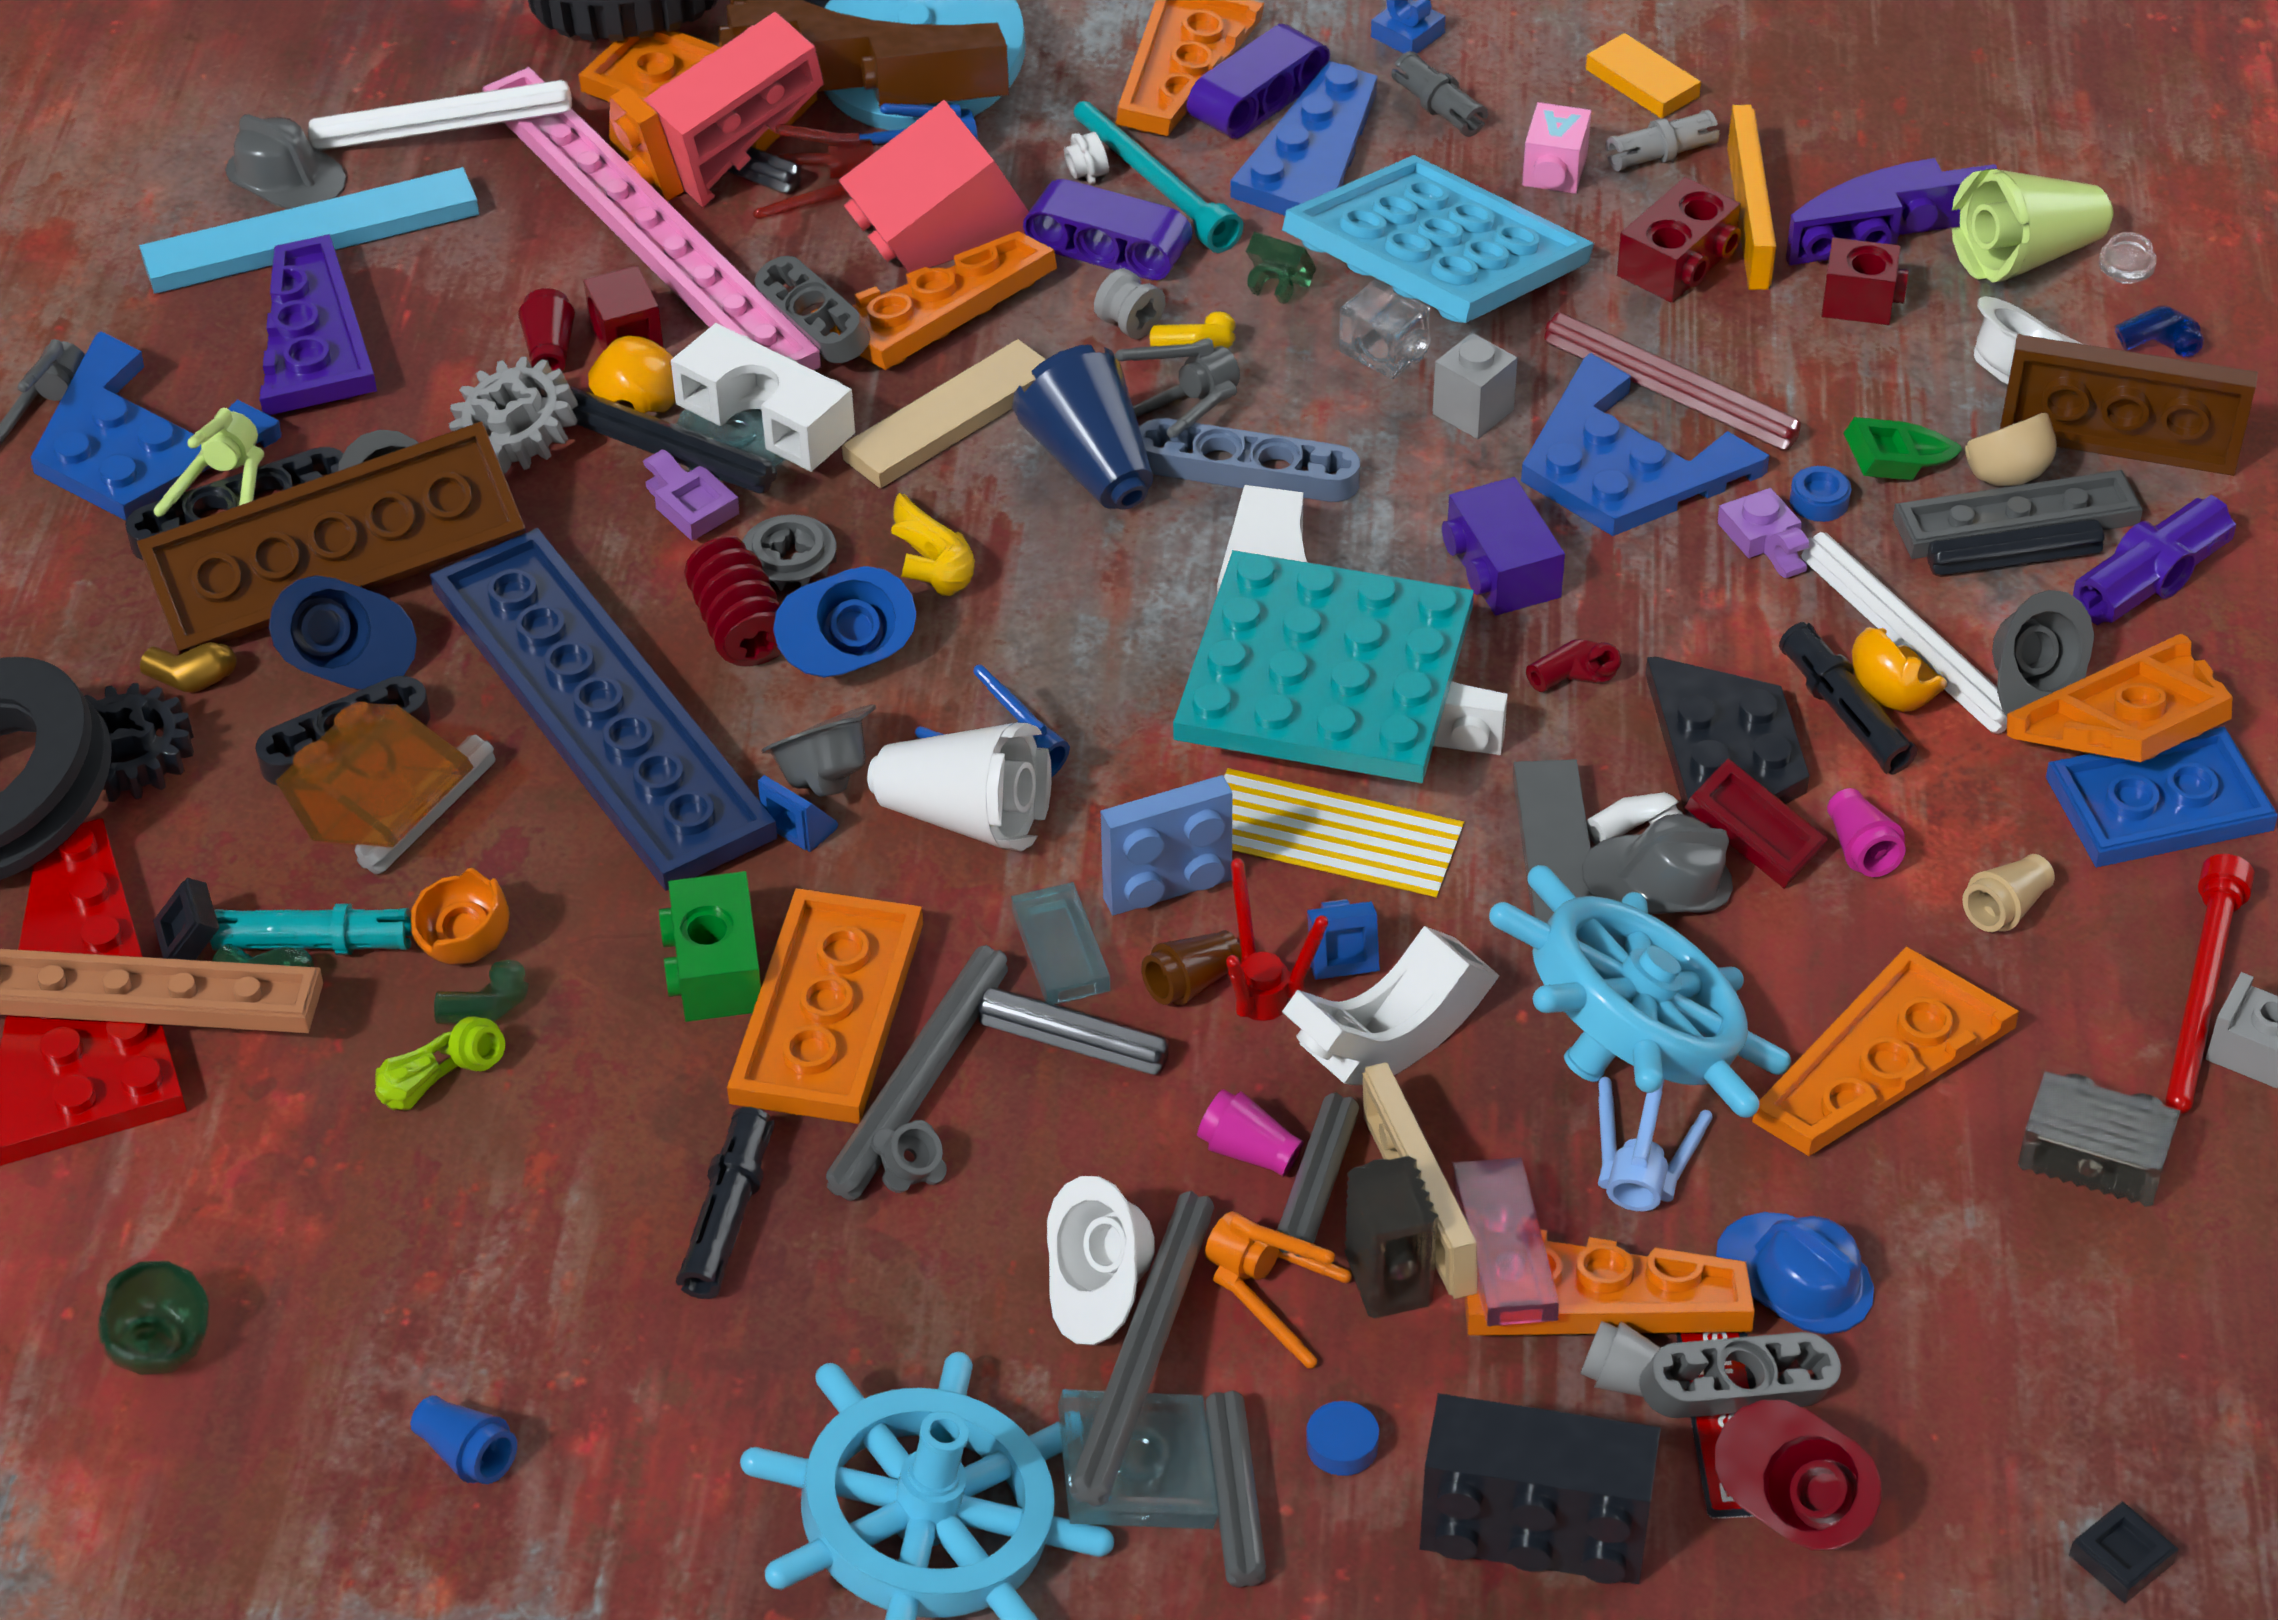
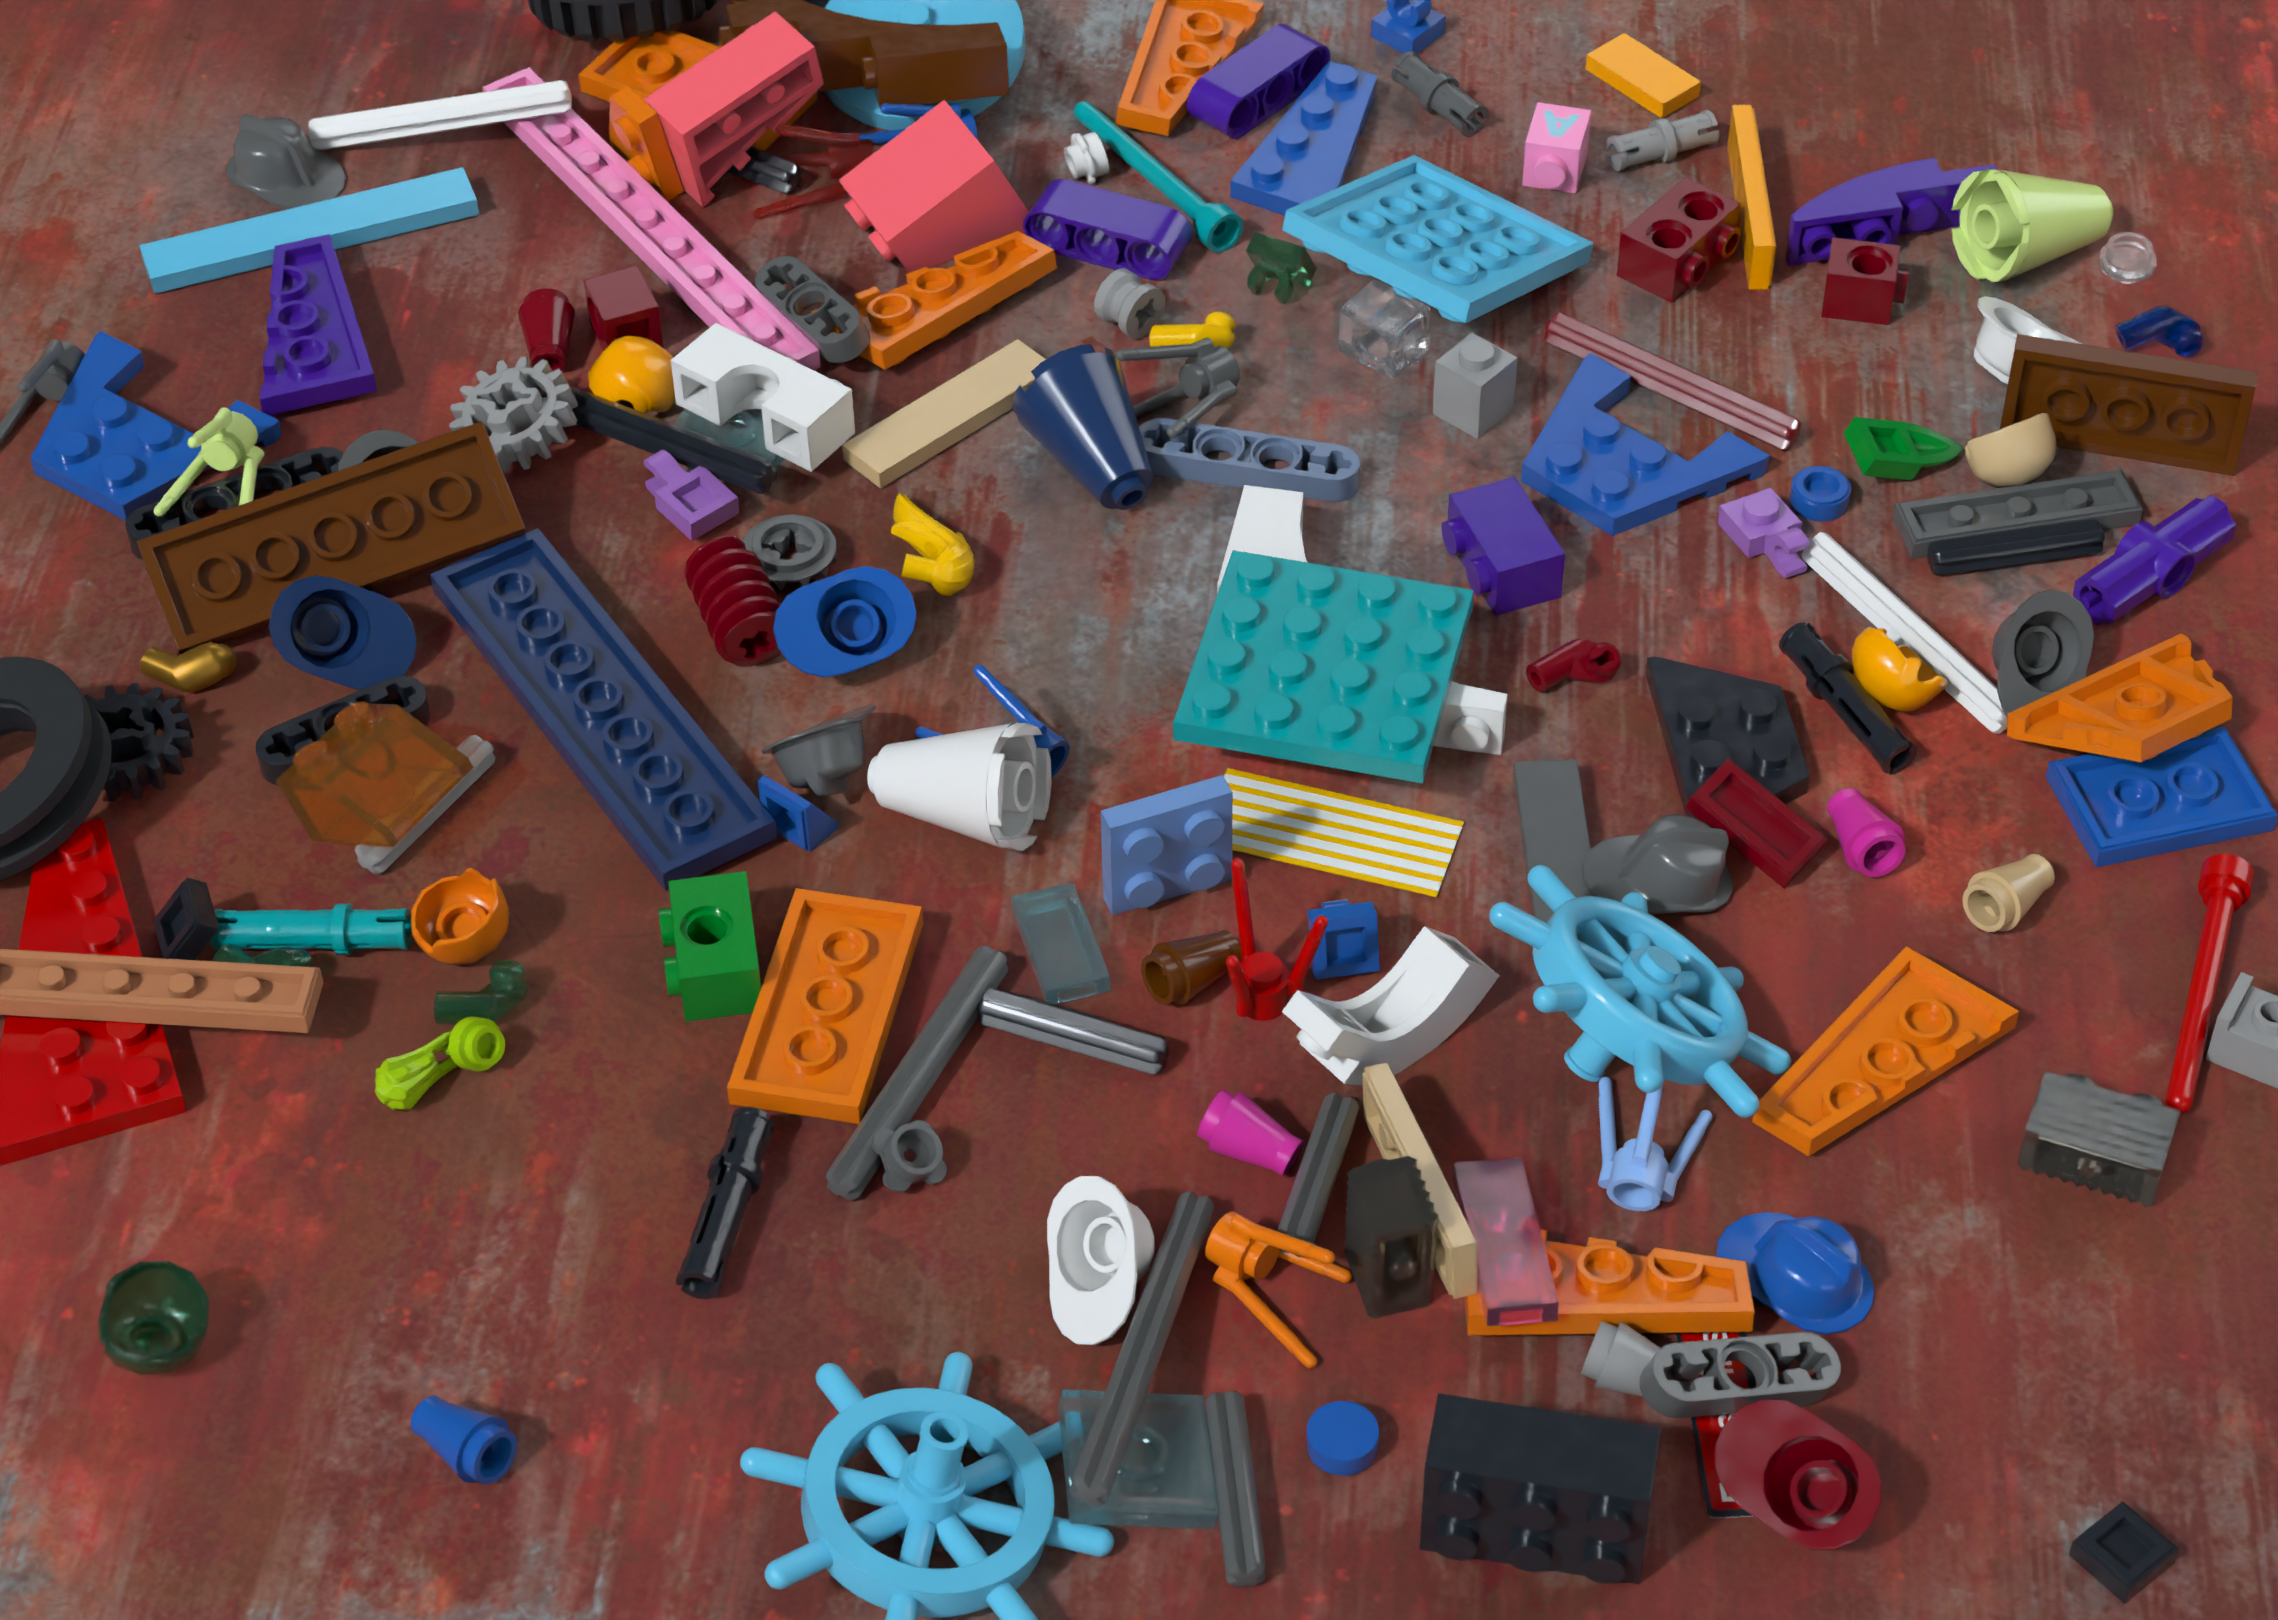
white arm [1586,792,1683,845] -> none

